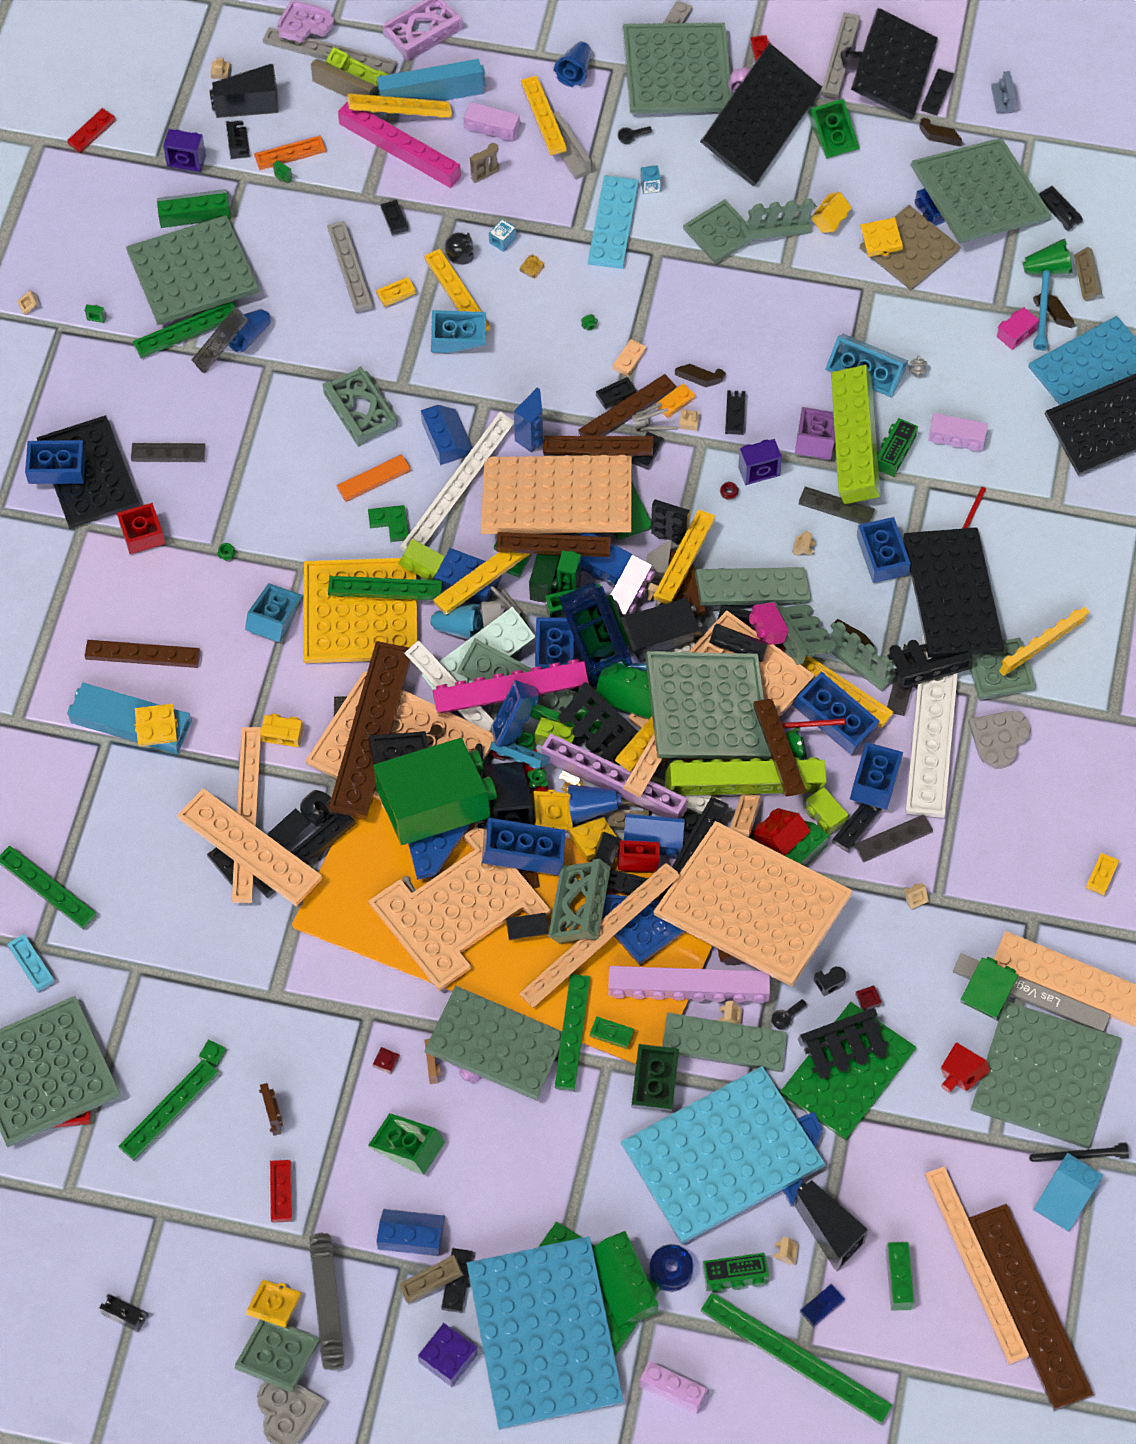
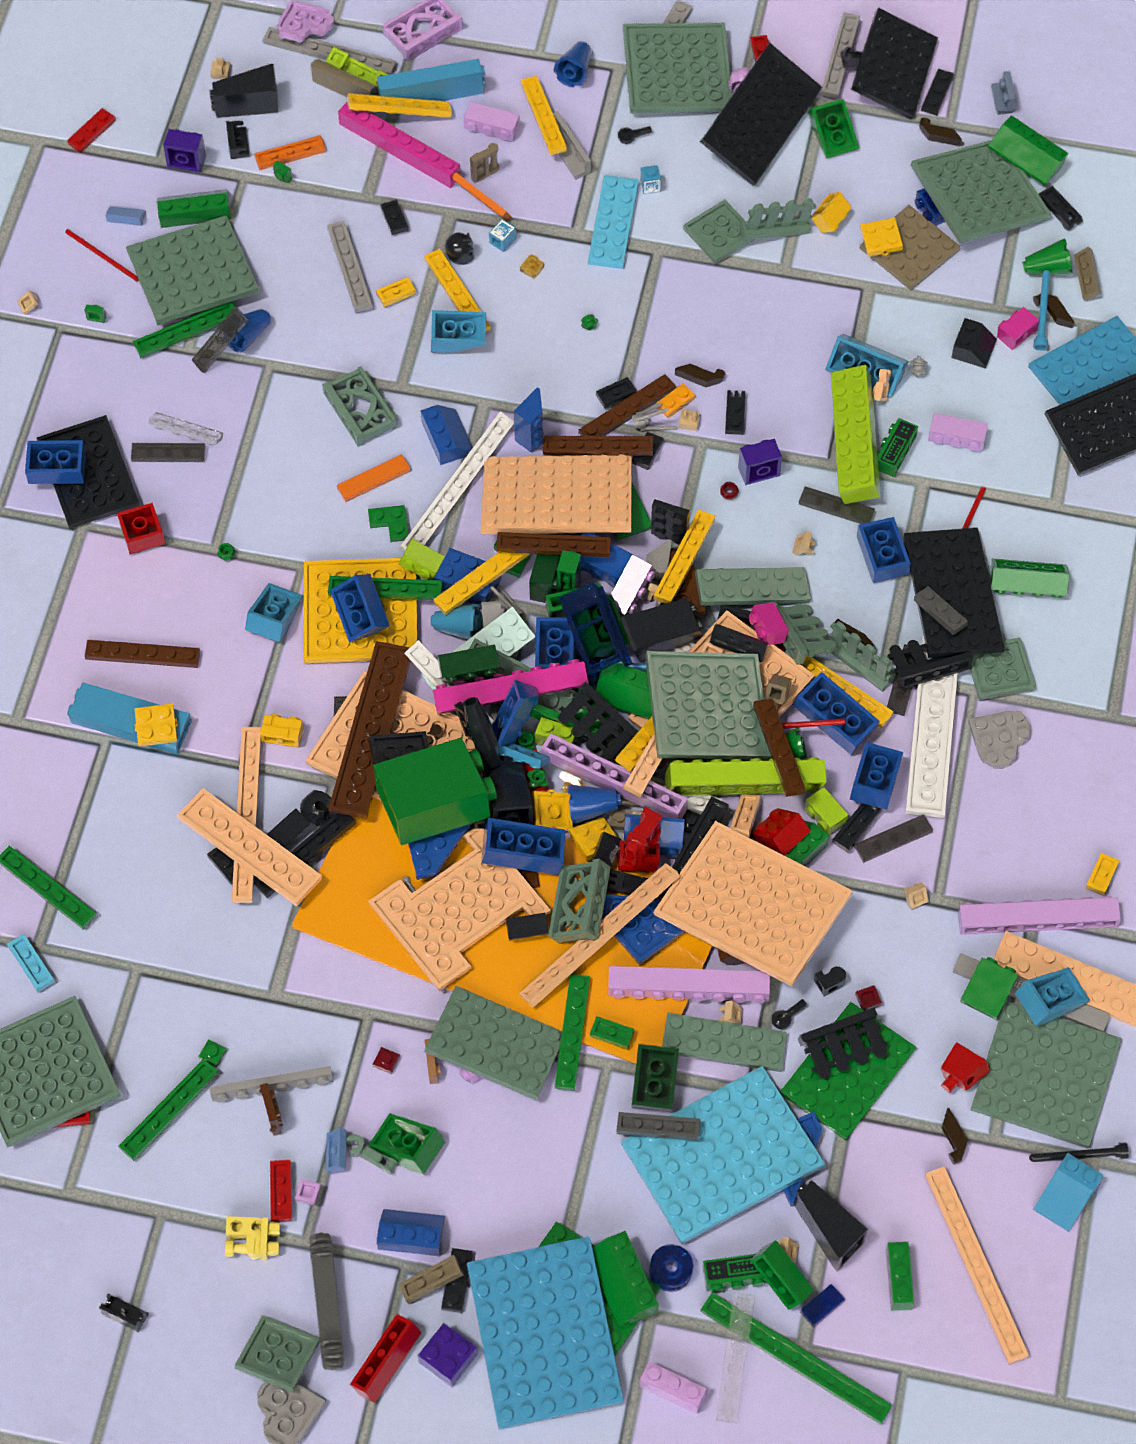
yellow plate [246,1279,302,1328] -> none
light nougat plate [613,339,646,377] -> none
medium lavender slope [795,407,835,459] -> none
reddish brown plate [968,1204,1094,1411] -> none
yellow plate [999,606,1090,676] -> none
none -> red axle [65,229,138,282]
none -> medium blue slope [106,206,145,226]
none -> clear plate [149,412,224,445]
none -> light grey plate [209,1066,333,1102]
none -> light yellow hips [225,1216,280,1260]
none -> lavender tile [295,1179,321,1206]
none -> medium blue plate [326,1128,346,1174]
none -> blue slope [330,574,390,642]
none -> sand green piece [346,1134,398,1175]
none -> red brick [350,1314,422,1403]
none -> dark green brick [437,644,499,684]
none -> orange tile [452,172,512,221]
none -> black plate [454,697,501,768]
none -> dark grey plate [616,1112,700,1141]
none -> red hips [622,807,662,868]
none -> clear plate [716,1292,755,1423]
none -> green brick [750,1240,814,1310]
none -> dark tan brick [765,674,792,705]
none -> light nougat plate [873,369,891,401]
none -> dark grey plate [914,586,968,635]
none -> dark brown piece [941,1108,968,1165]
none -> black slope [951,318,997,369]
none -> lavender brick [958,896,1121,935]
none -> green slope [987,115,1069,186]
none -> slope [990,558,1069,598]
none -> dark azure slope [1015,968,1090,1026]

